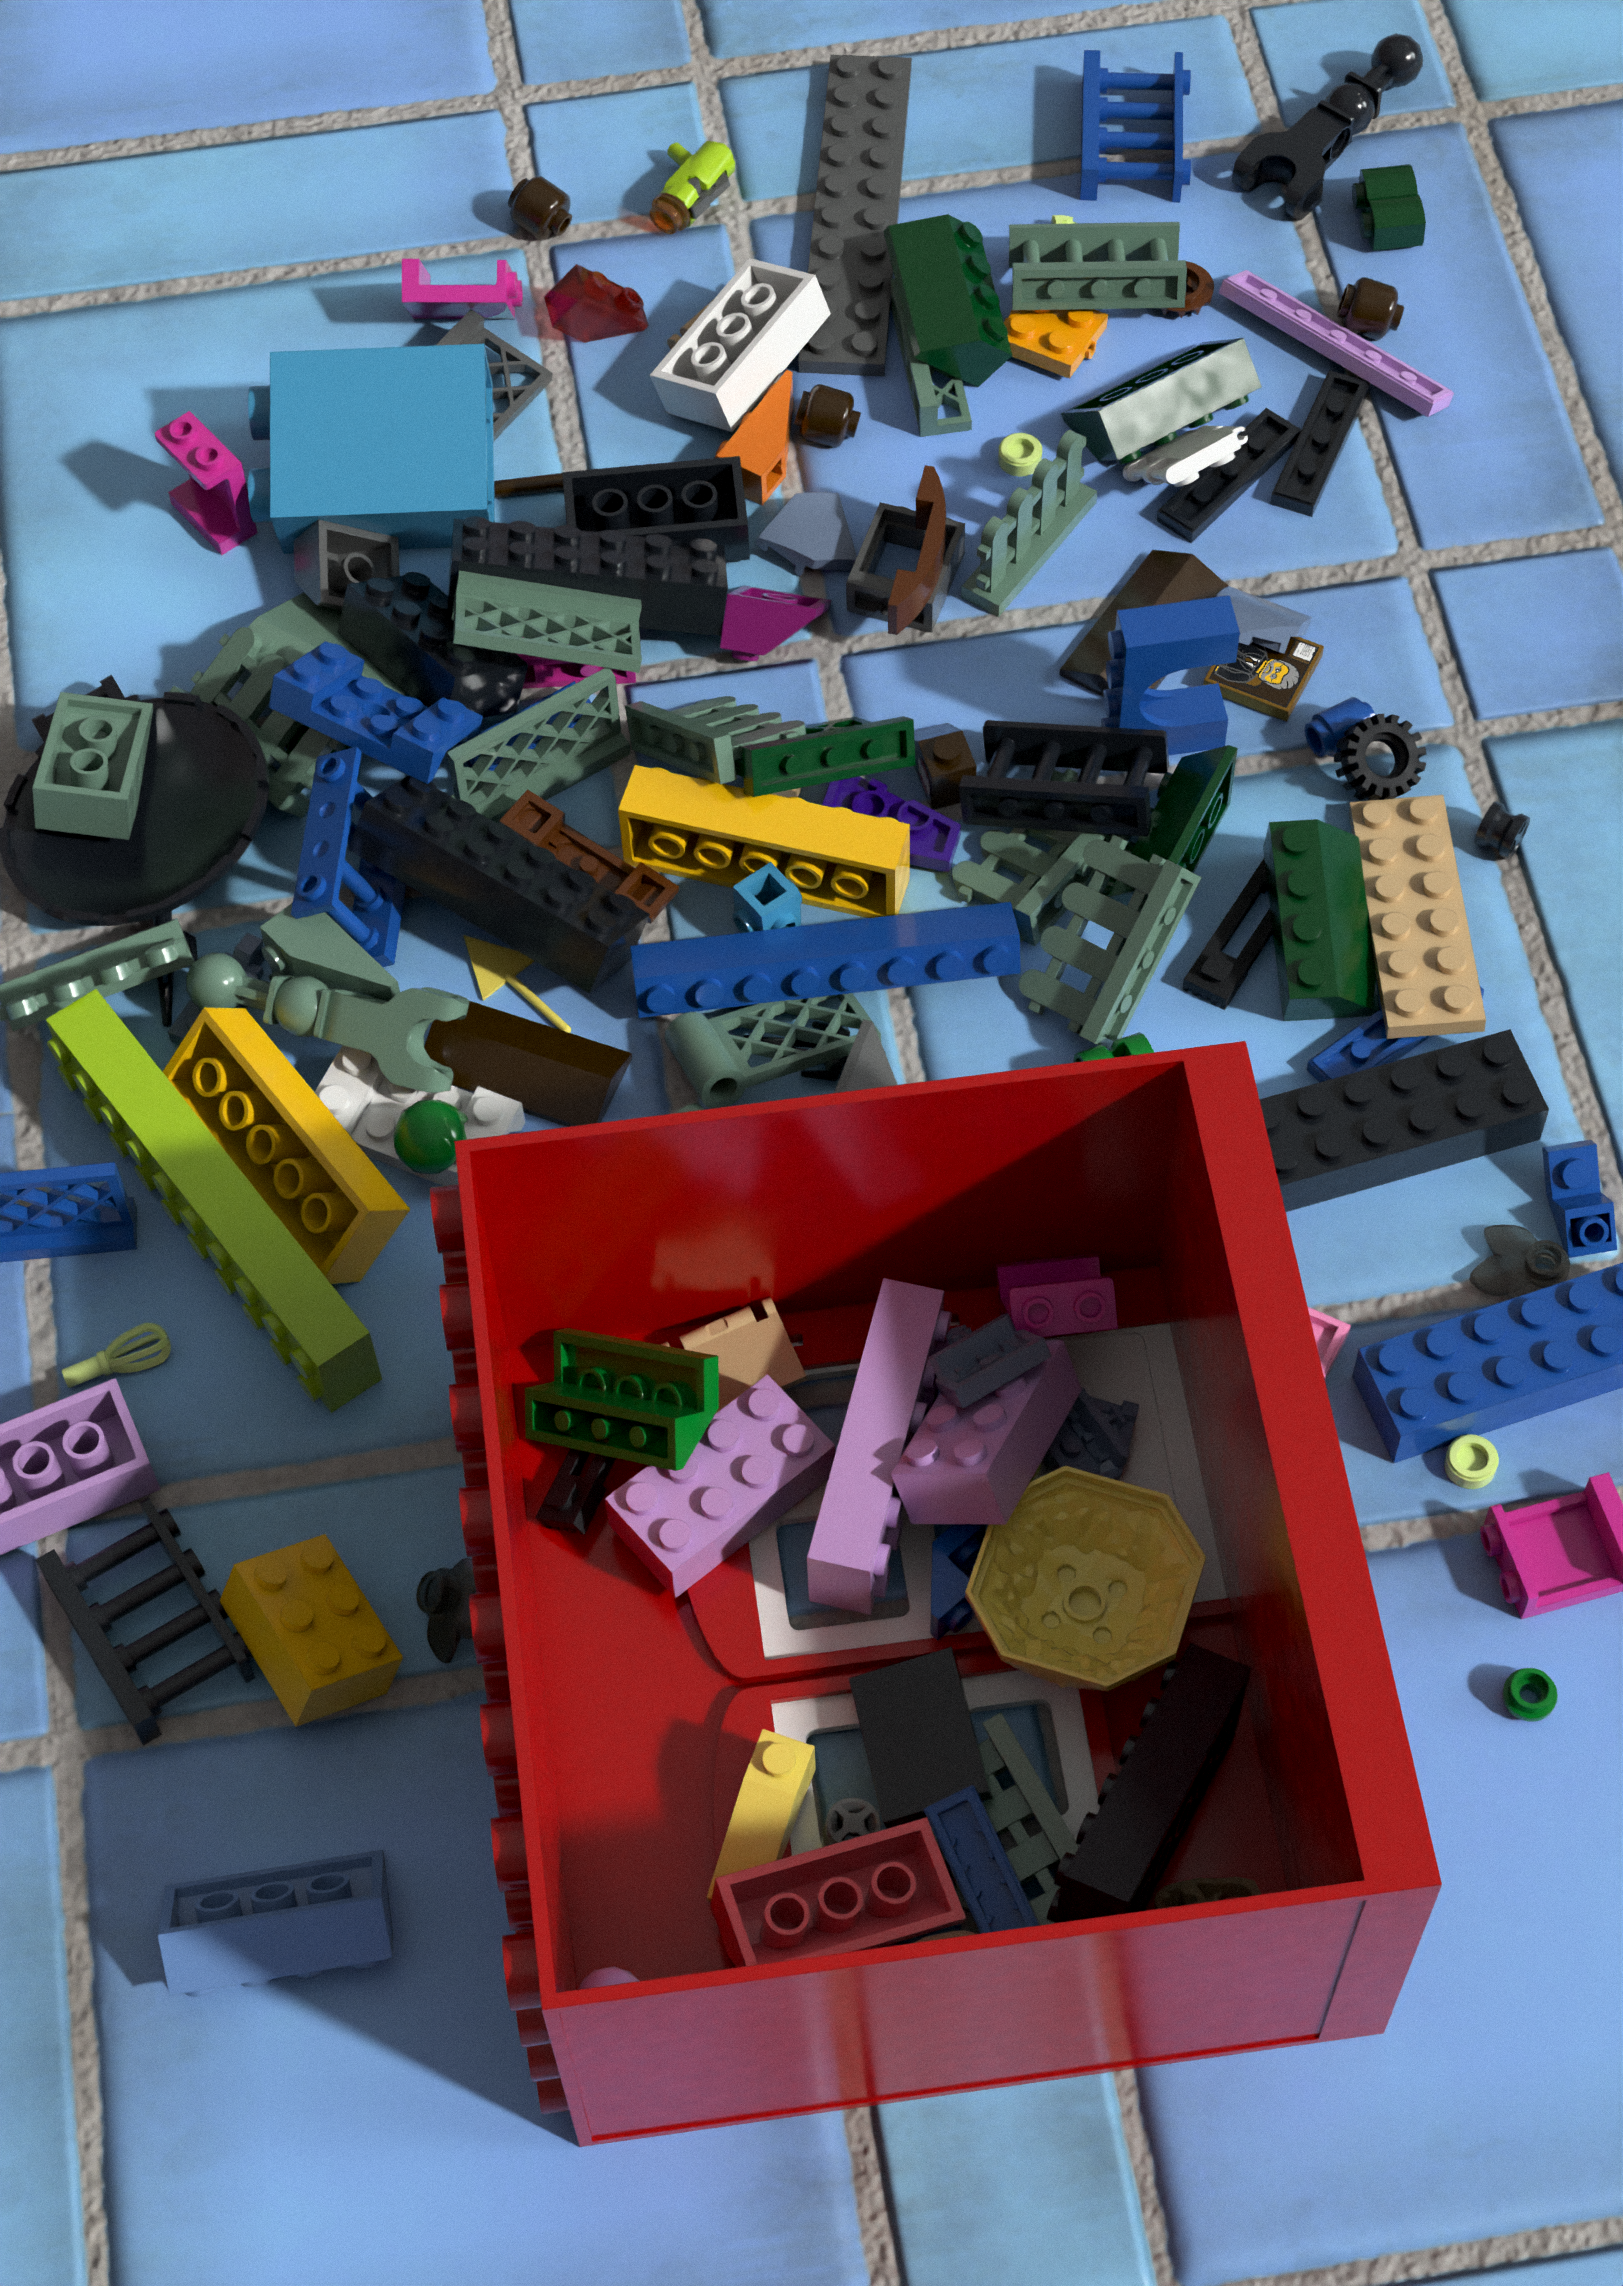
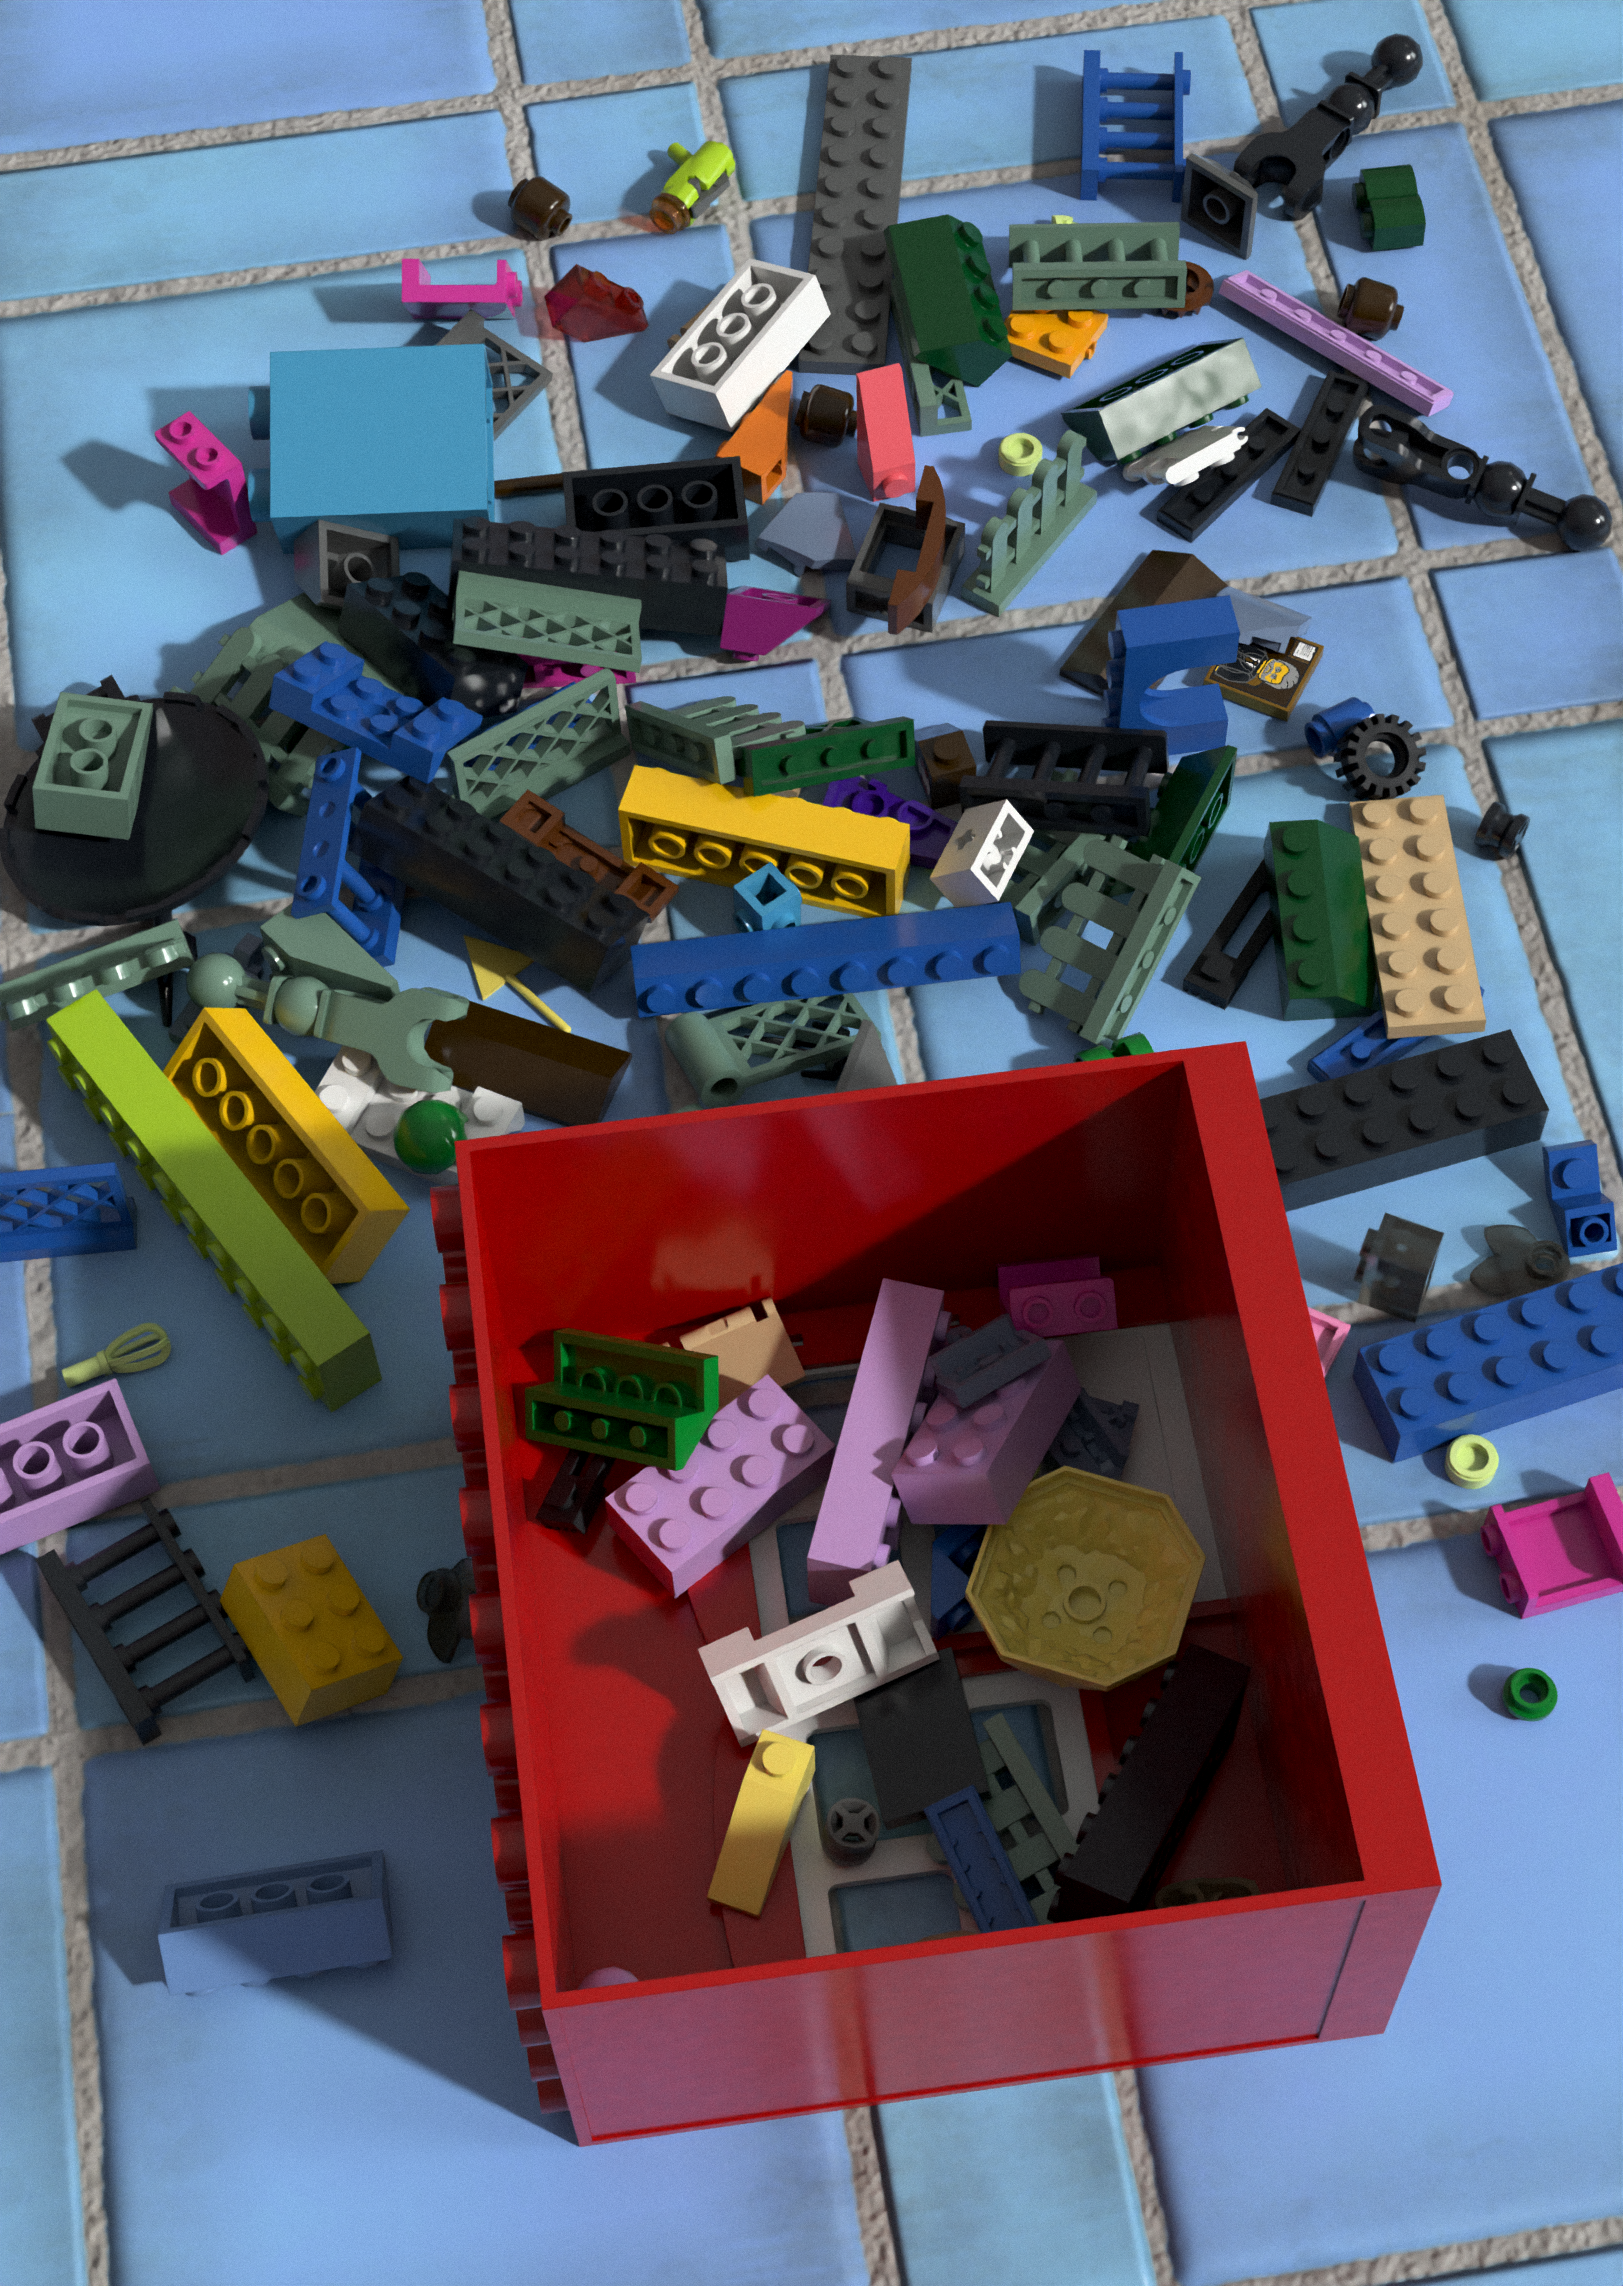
coral slope [711,1817,966,1967] -> none
none -> white piece [698,1560,940,1748]
none -> coral slope [856,363,915,502]
none -> white brick [929,799,1034,908]
none -> dark grey slope [1181,153,1258,260]
none -> black piece [1352,405,1613,551]
none -> clear smoke brick [1354,1213,1444,1323]

